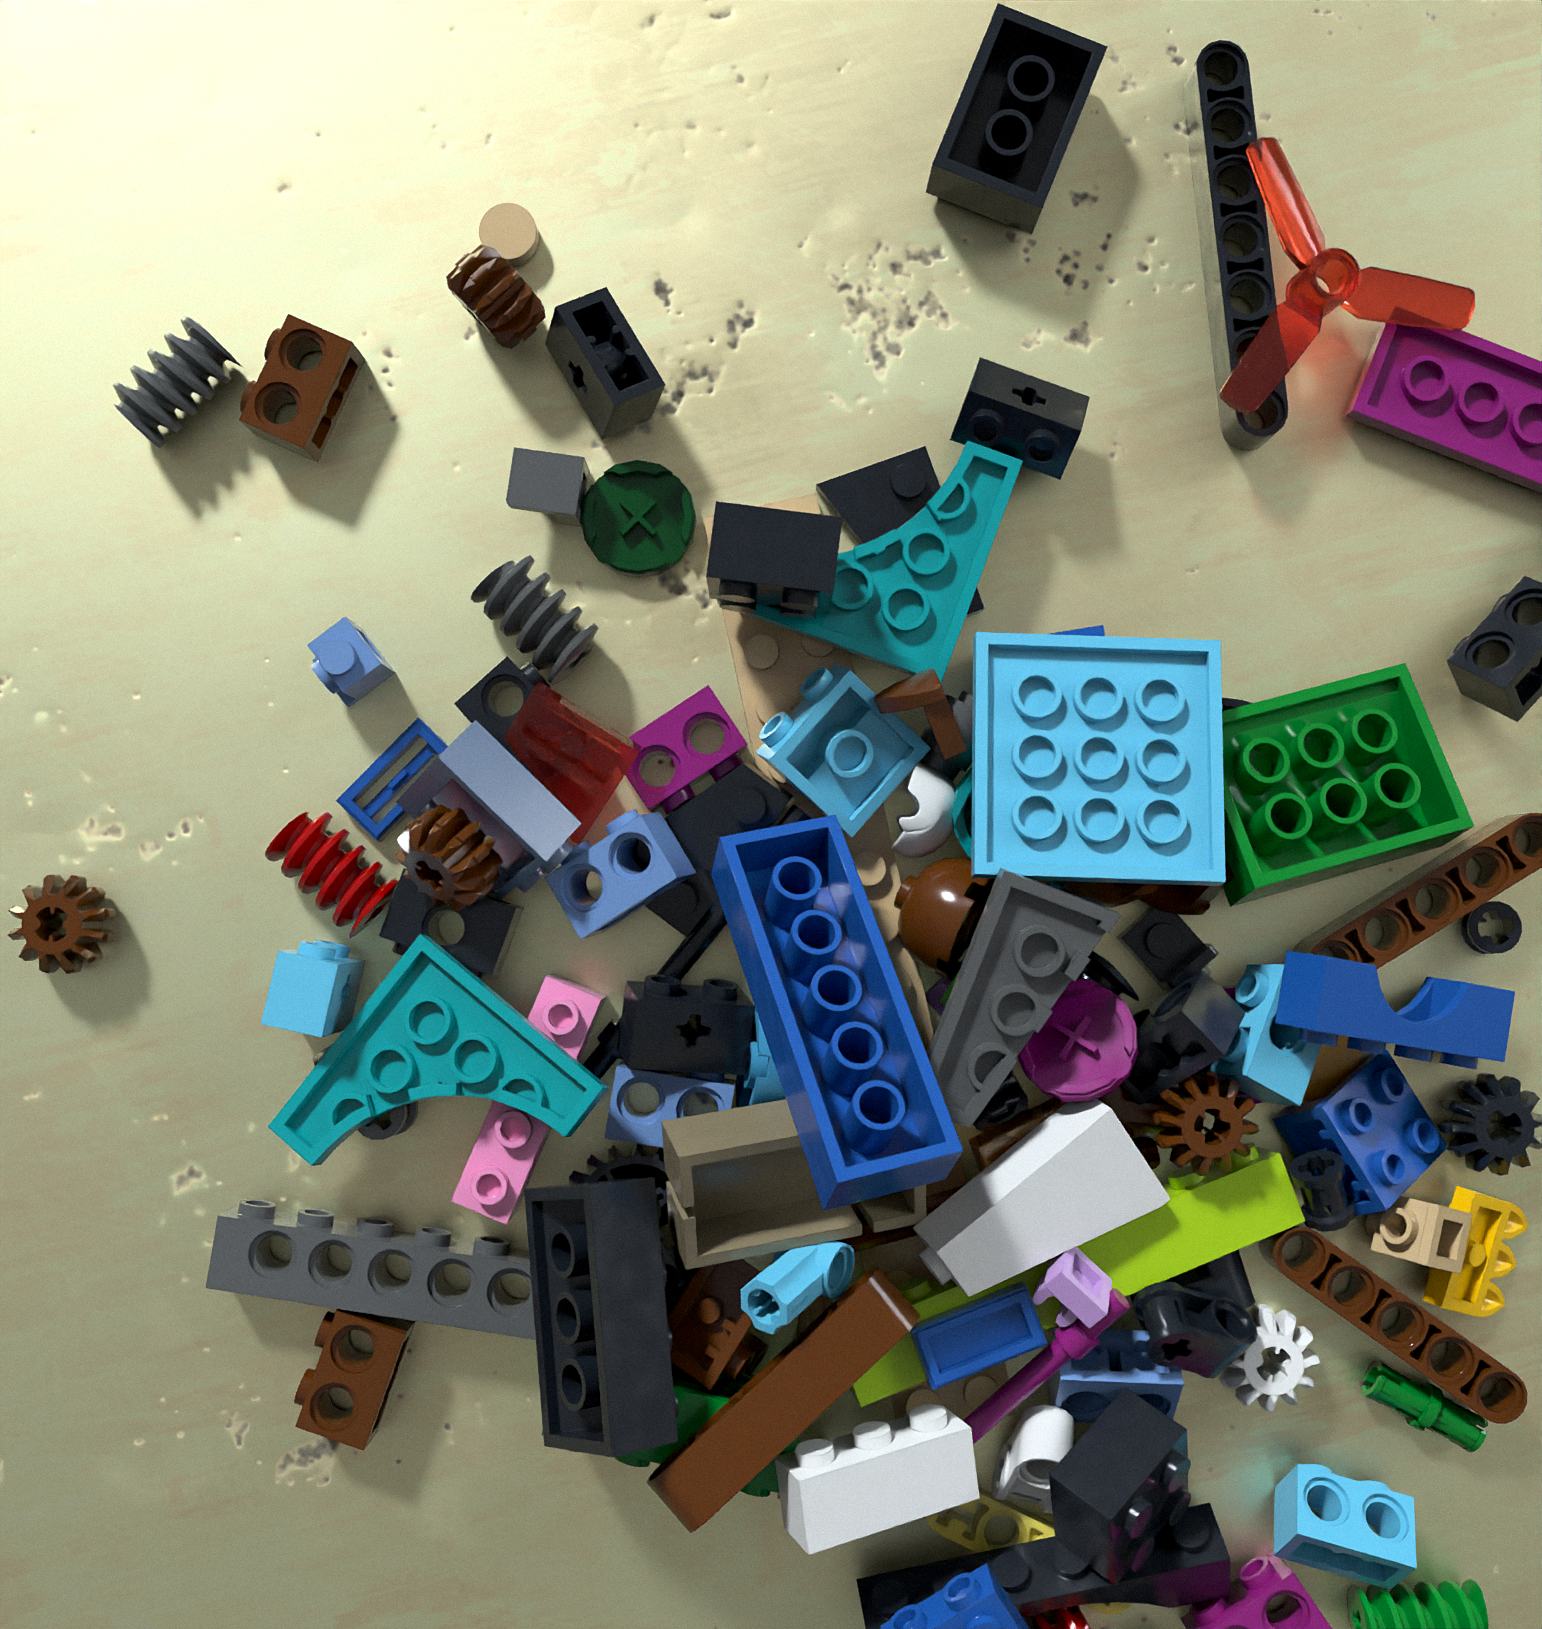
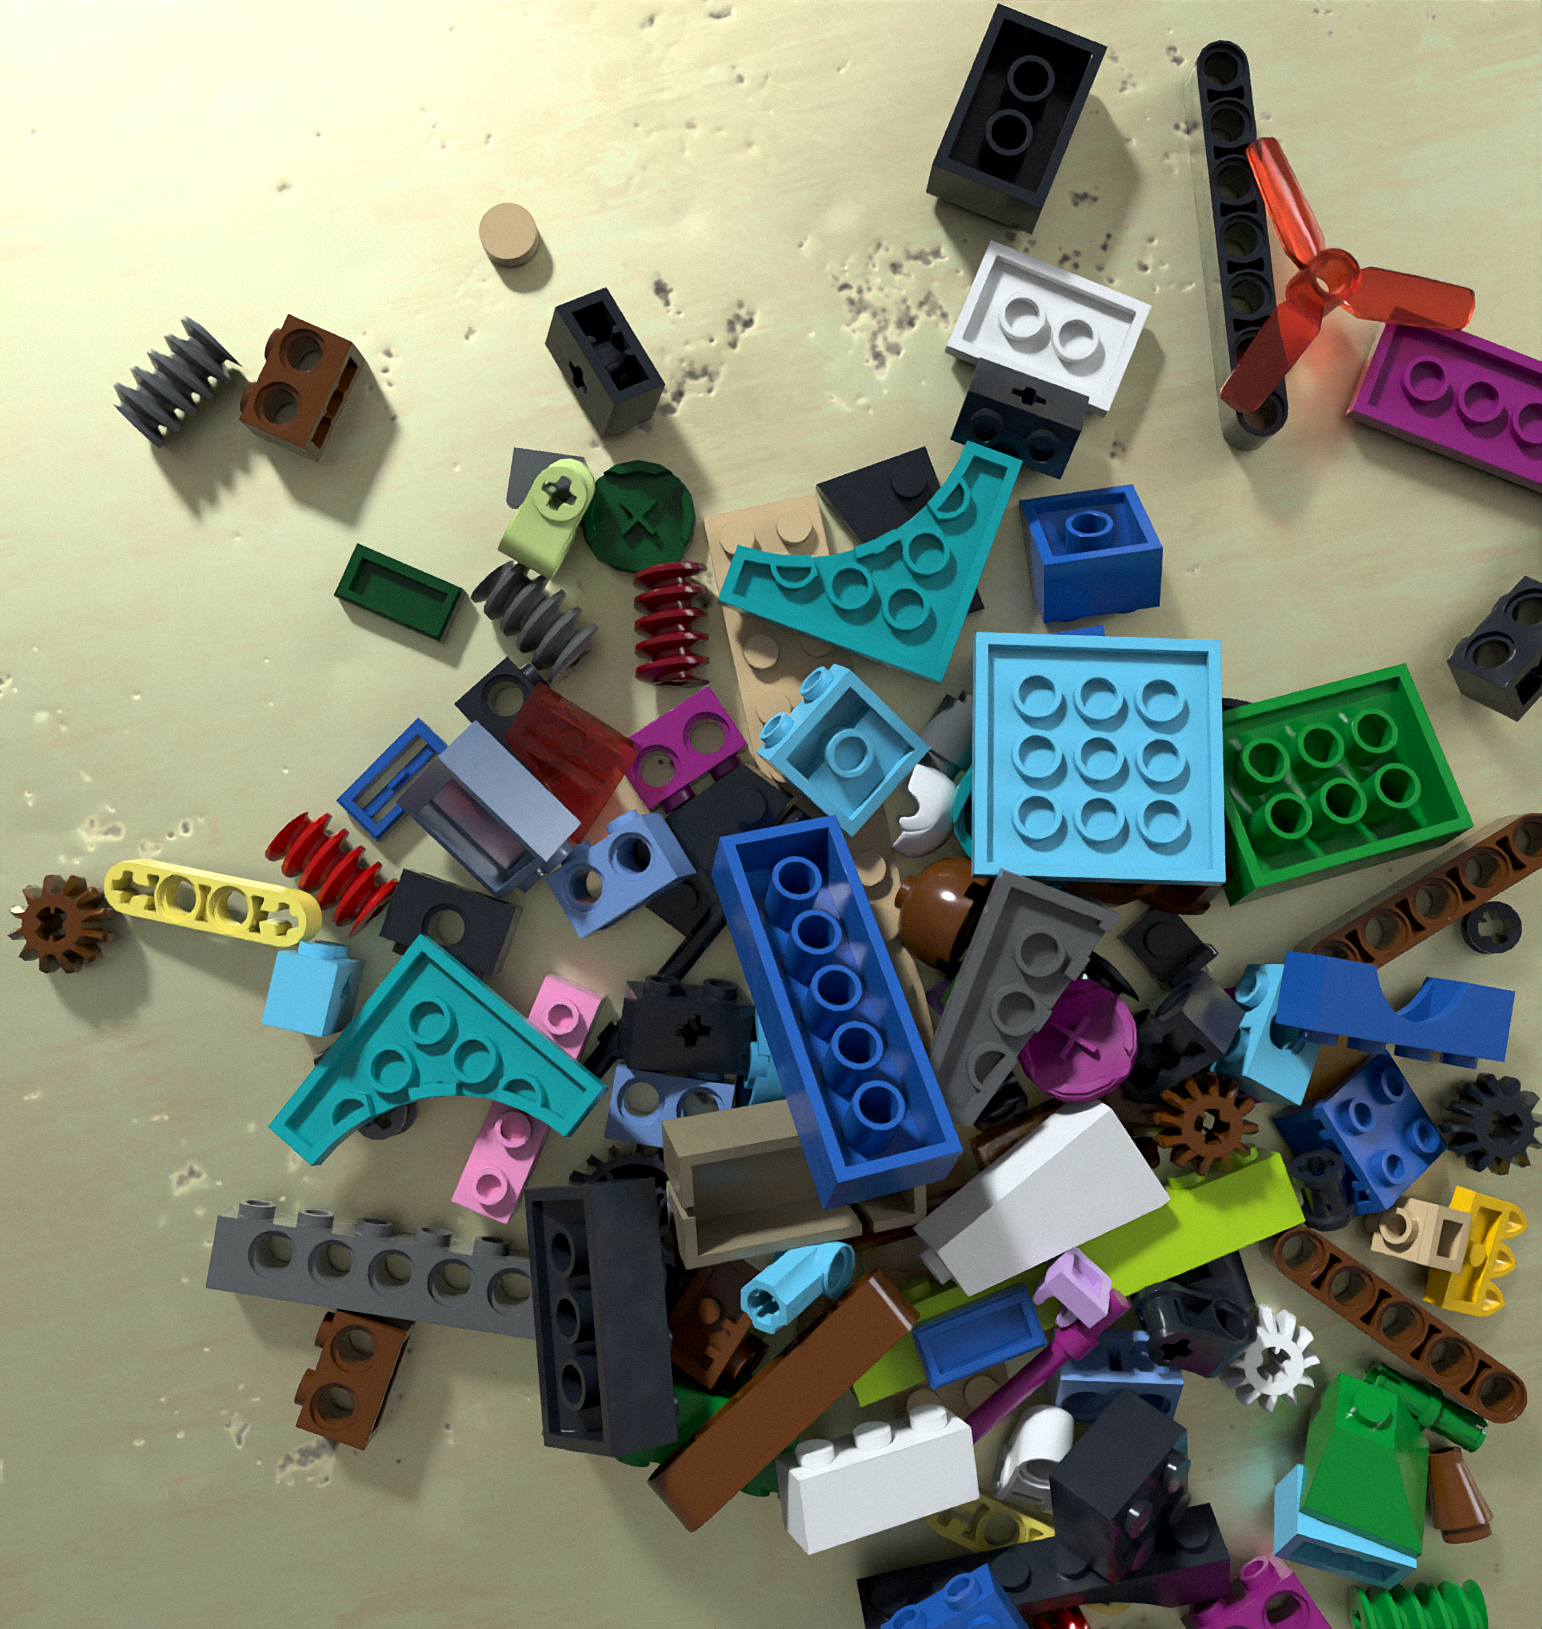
medium blue brick [307,616,396,707] -> none
reddish brown gear [395,804,503,912] -> none
reddish brown gear [446,244,546,349] -> none
black brick [706,501,843,620] -> none
reddish brown tile [873,667,967,760] -> none
none -> light yellow beam [103,859,322,947]
none -> dark green tile [334,543,467,645]
none -> yellowish green piece [498,458,595,580]
none -> dark red piece [633,561,710,688]
none -> white plate [944,240,1152,418]
none -> blue slope [1019,484,1163,623]
none -> green slope [1299,1372,1429,1559]
none -> reddish brown cone [1428,1446,1494,1544]

